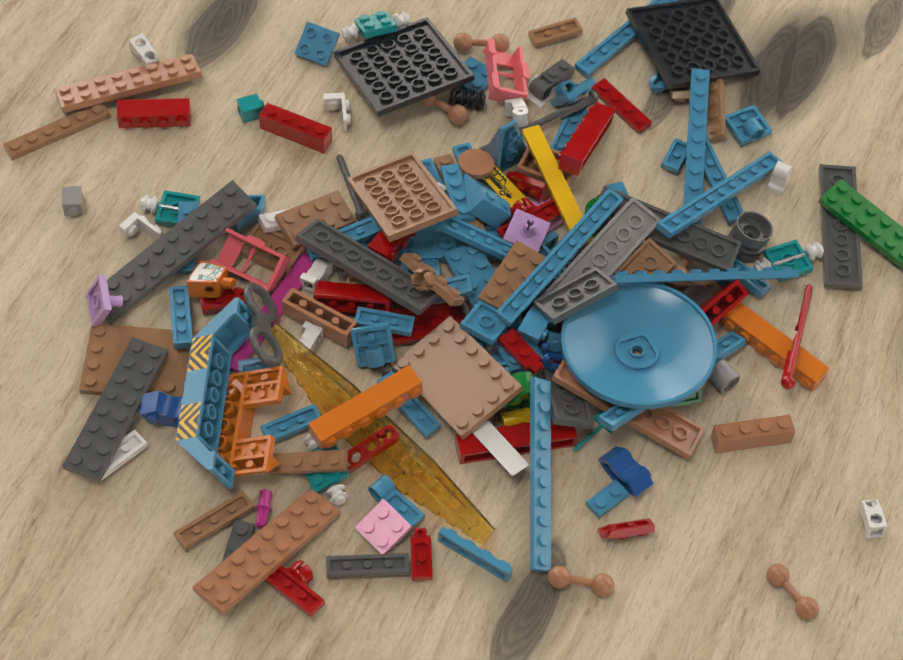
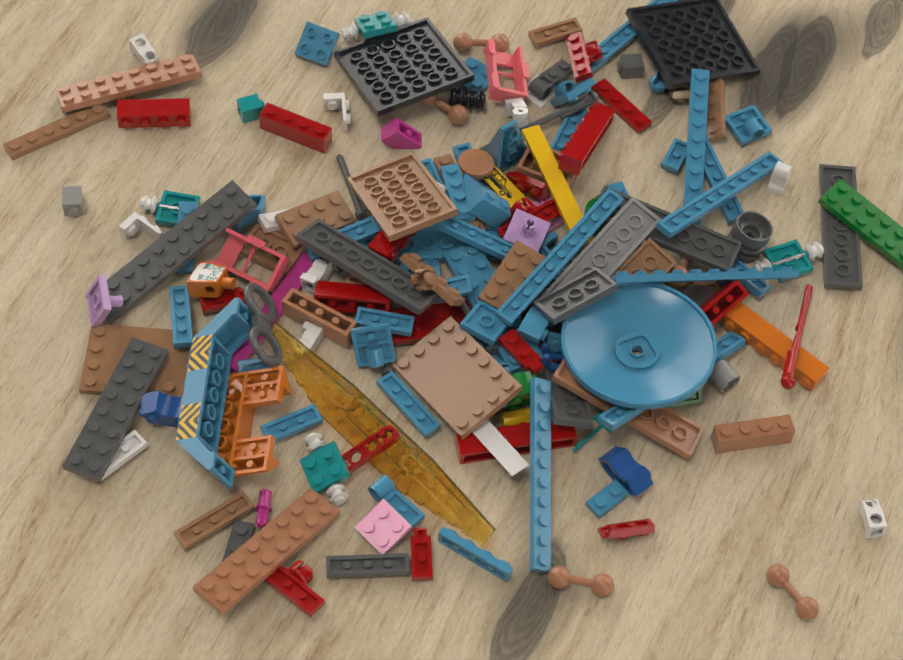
medium nougat plate [269,450,348,475] -> none
orange brick [308,365,423,450] -> none
none -> dark pink slope [381,118,422,149]
none -> red plate [565,31,603,83]
none -> dark grey brick [617,53,645,79]

